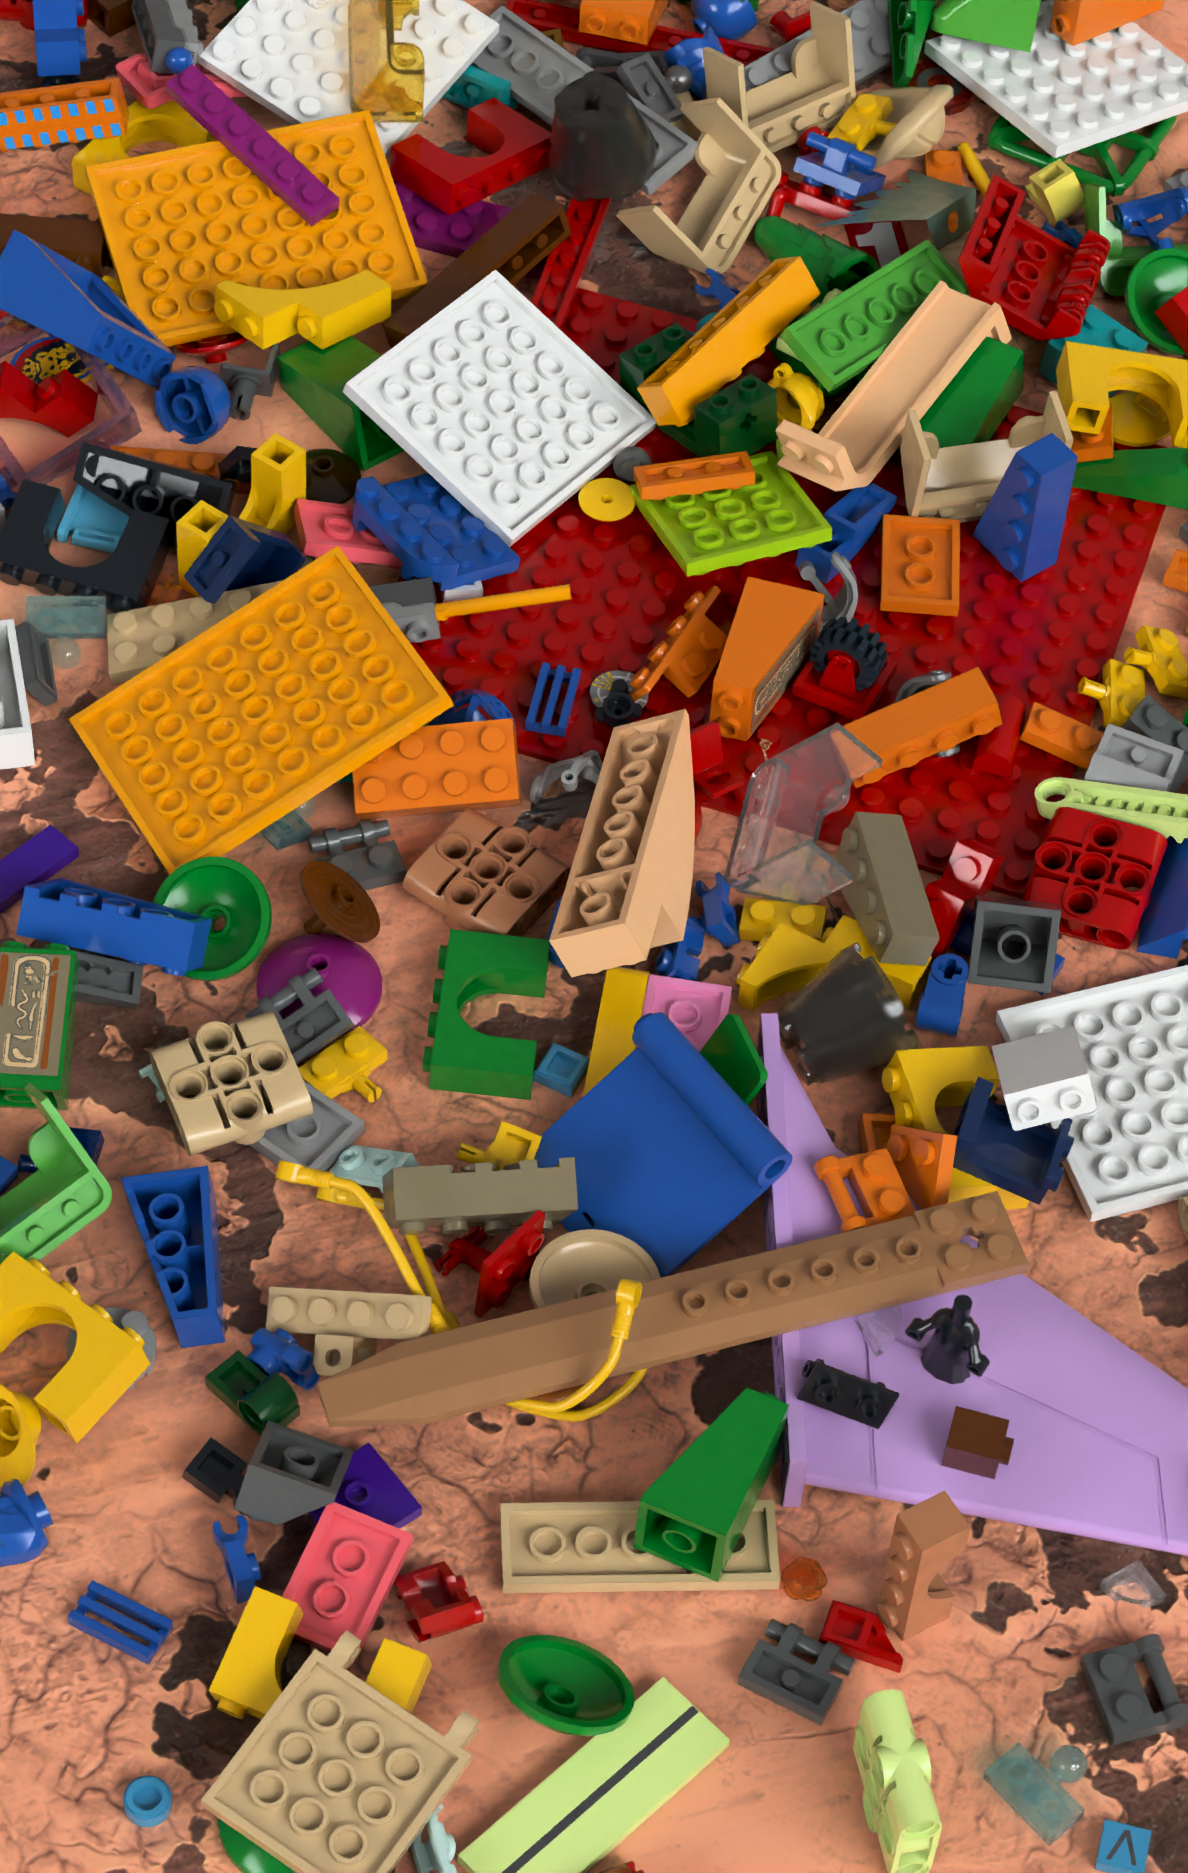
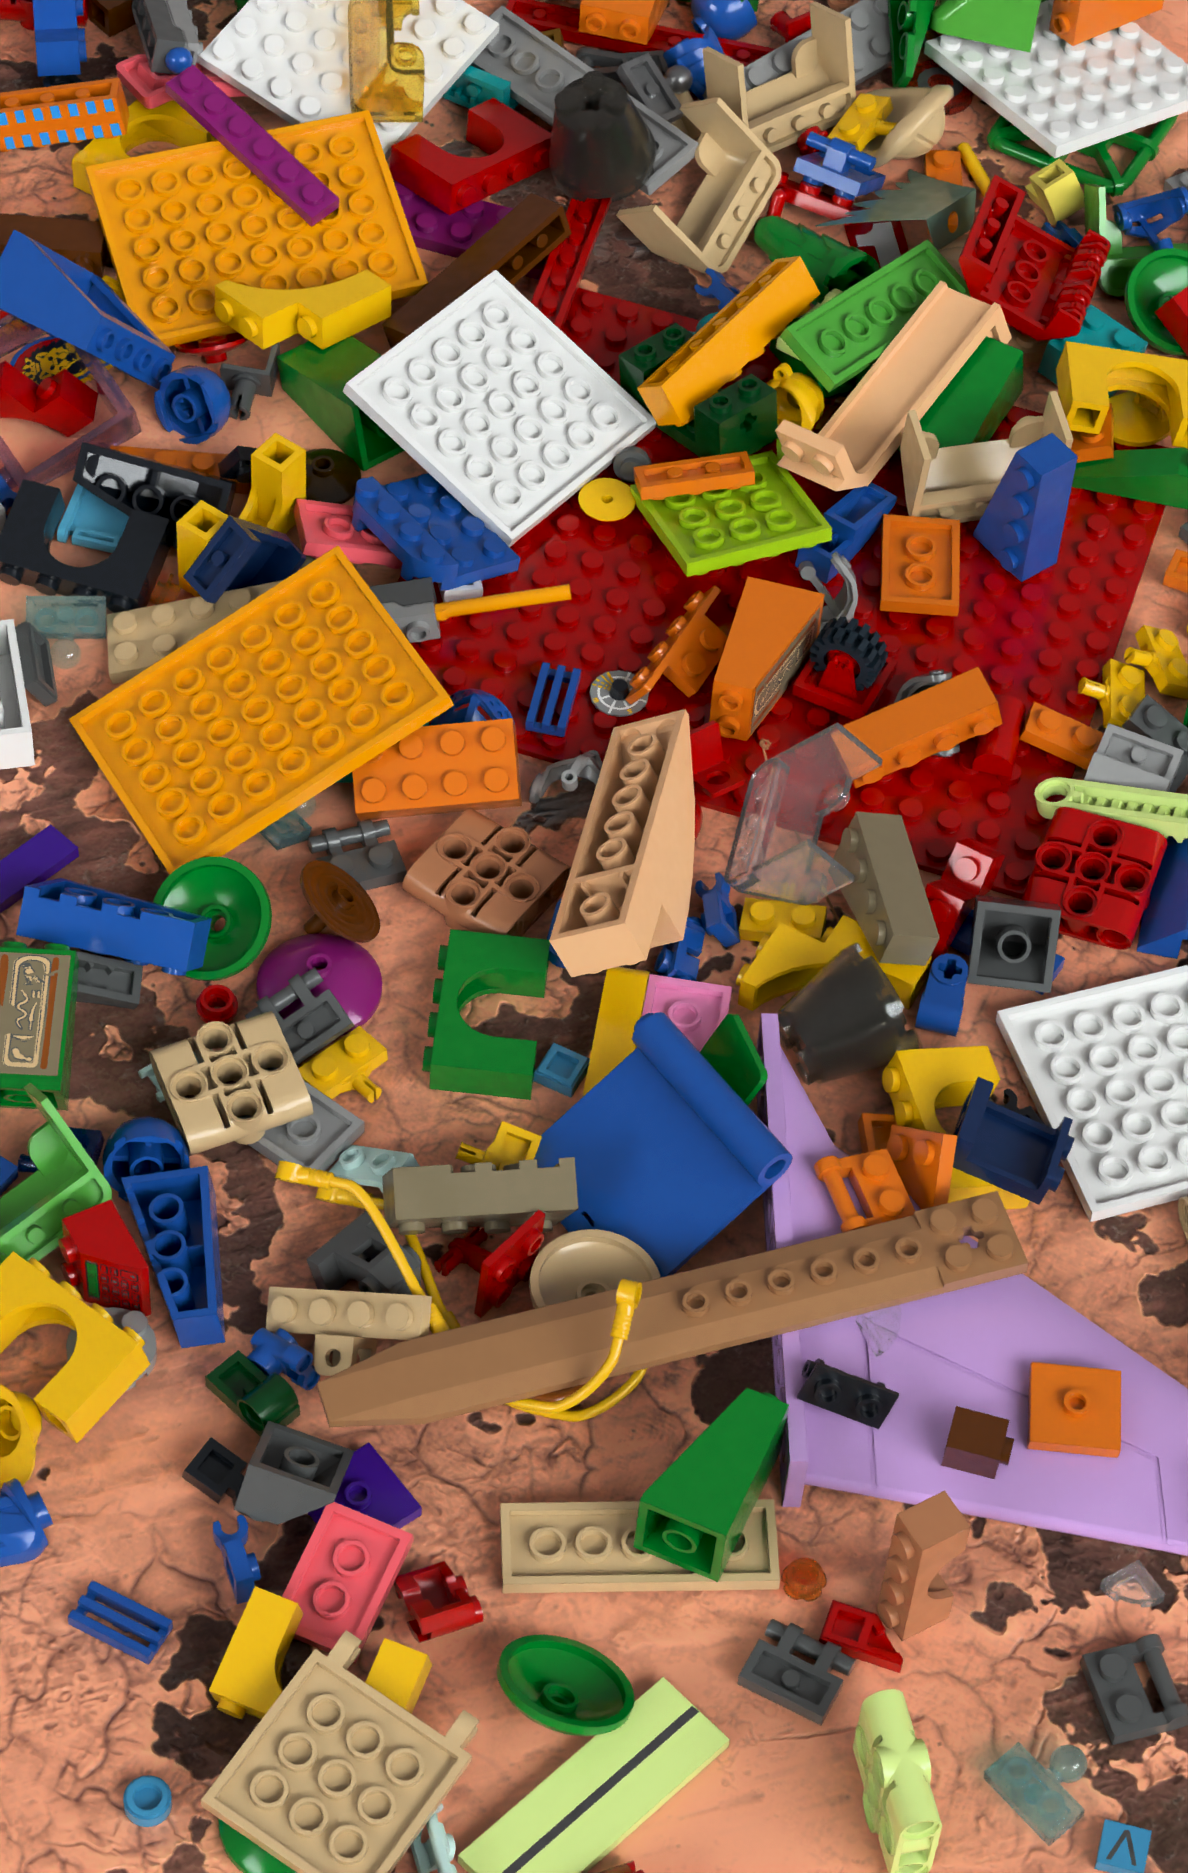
black plate [595,691,642,728] -> none
black piece [905,1295,990,1384] -> none
white panel [992,1025,1097,1131] -> none
none -> red slope [58,1199,151,1317]
none -> blue cylinder [102,1116,190,1202]
none -> red plate [196,985,238,1023]
none -> dark grey tile [306,1211,421,1295]
none -> orange plate [1027,1362,1121,1458]

